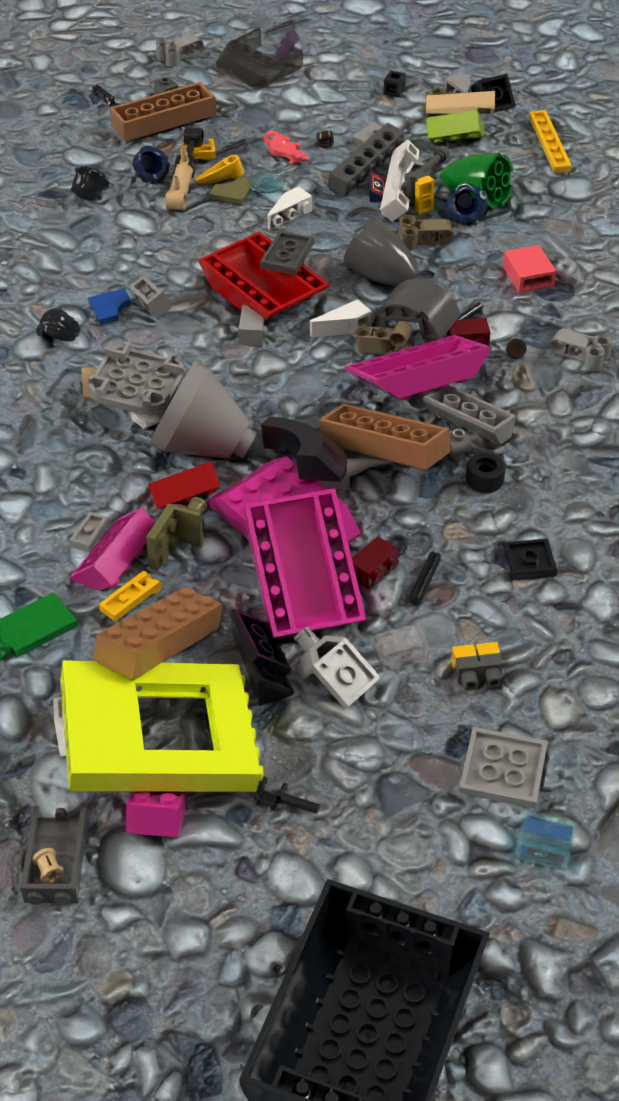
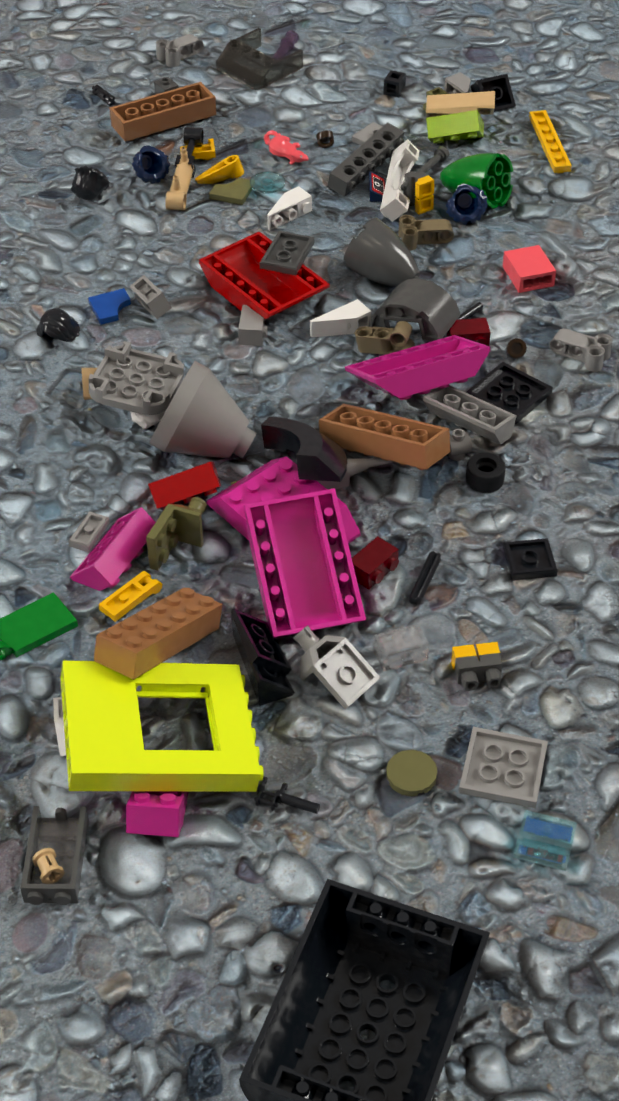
none -> olive tile [386,750,437,797]
none -> black plate [466,362,553,424]

